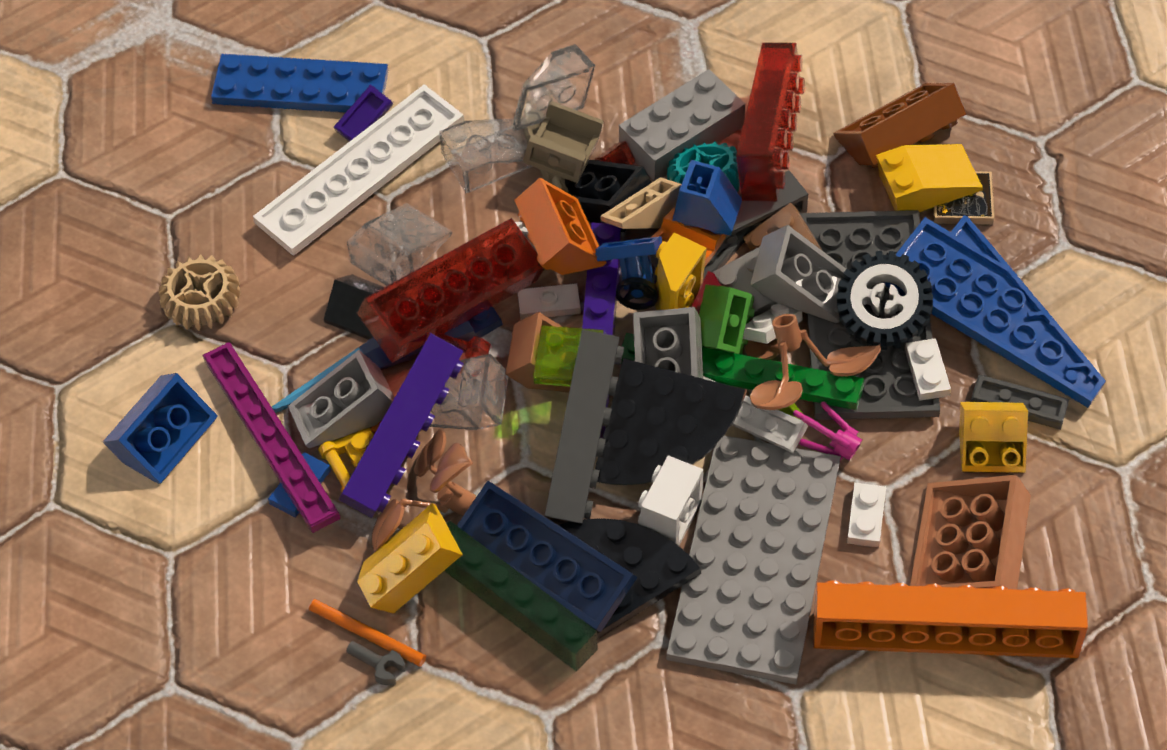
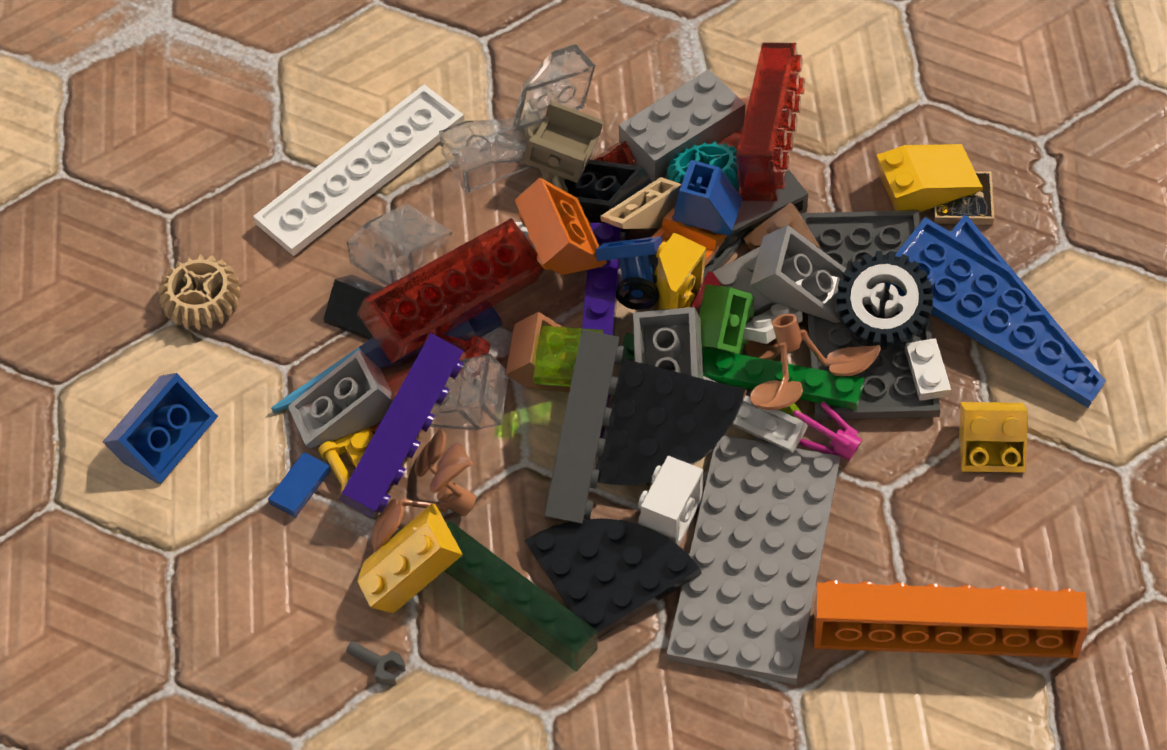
magenta tile [202,342,341,534] -> none
blue plate [211,54,389,113] -> none
orange bar [309,599,426,667] -> none
dark purple tile [334,84,393,142] -> none
dark blue plate [452,480,638,632] -> none
white plate [517,283,581,320] -> none
dark orange slope [833,83,966,168] -> none
white plate [847,483,886,548] -> none
nougat slope [910,475,1031,590] -> none
dark grey tile [970,374,1070,430] -> none

